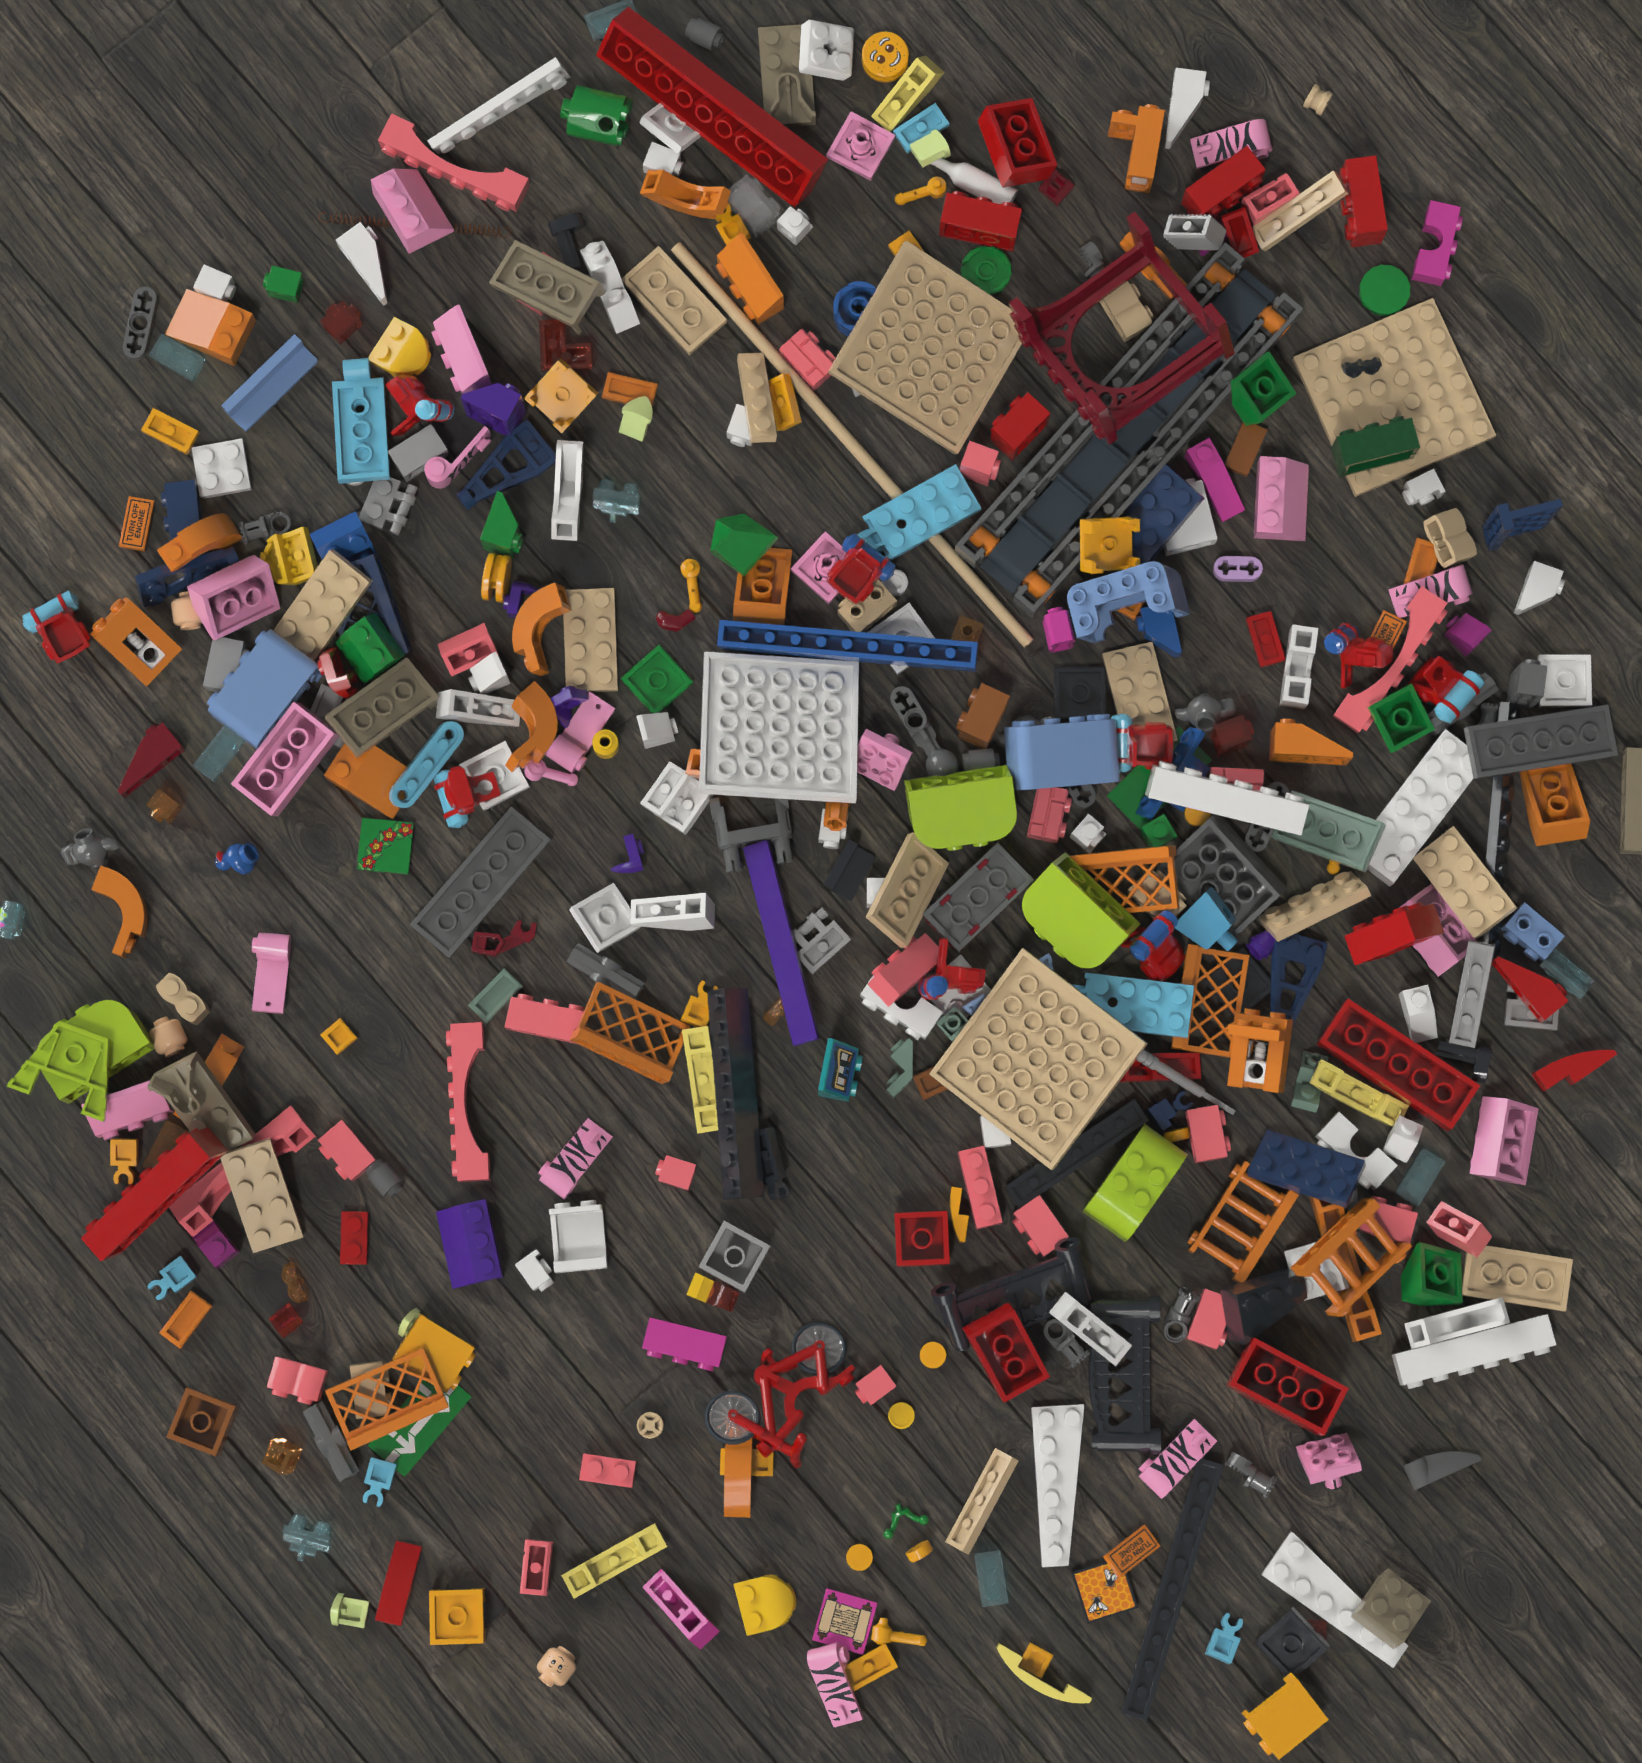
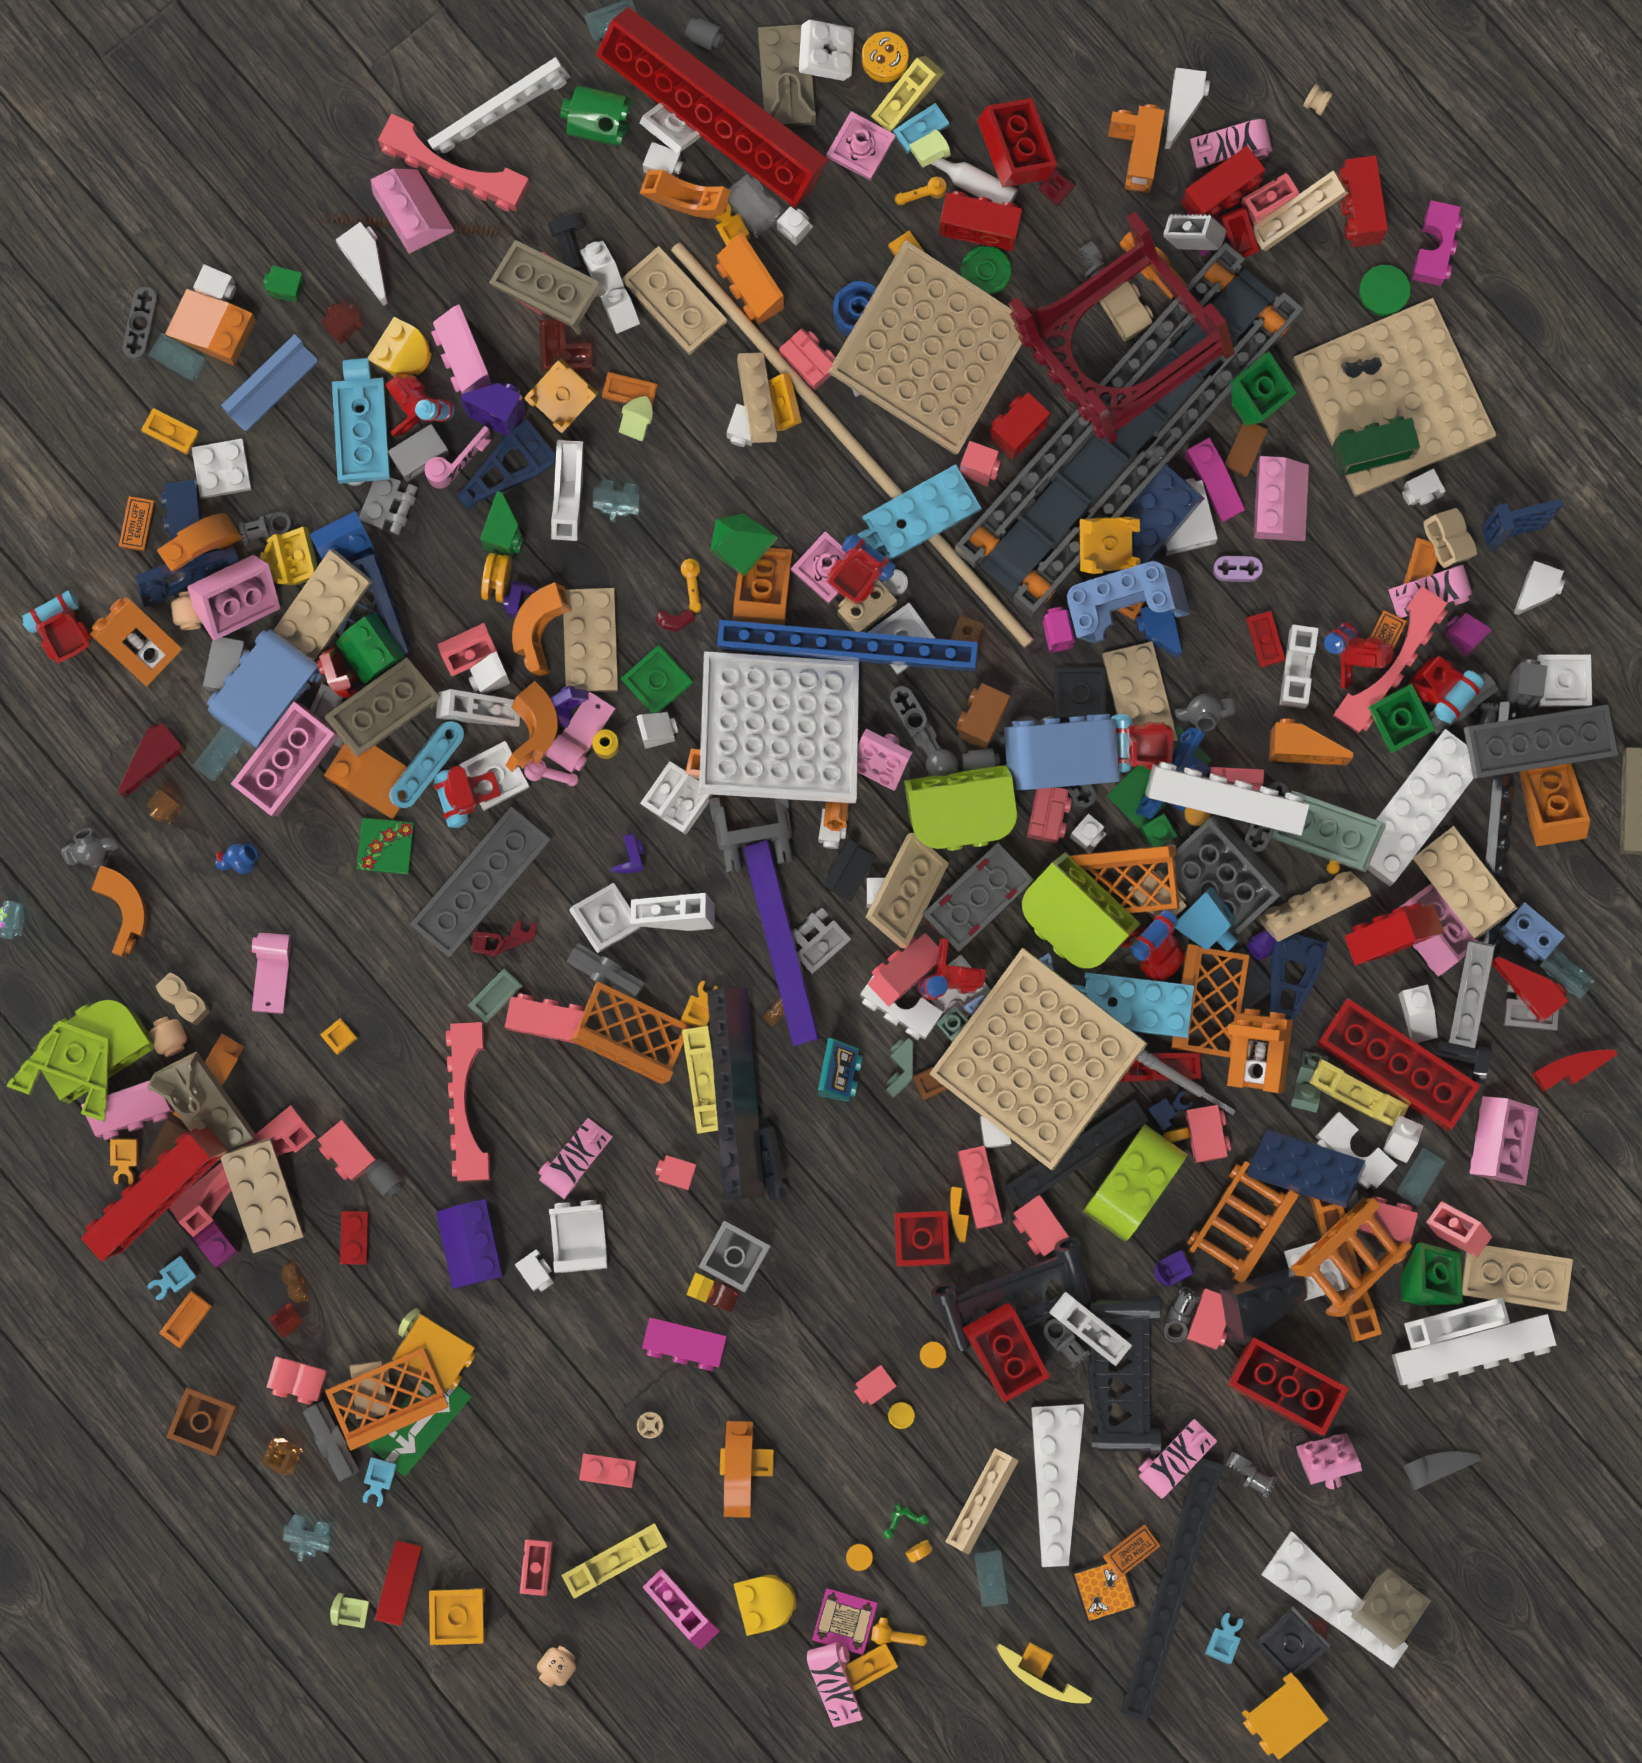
piece [705,1322,855,1468] -> none
clear red brick [1209,715,1254,758] -> none
none -> dark purple plate [1154,1250,1195,1286]

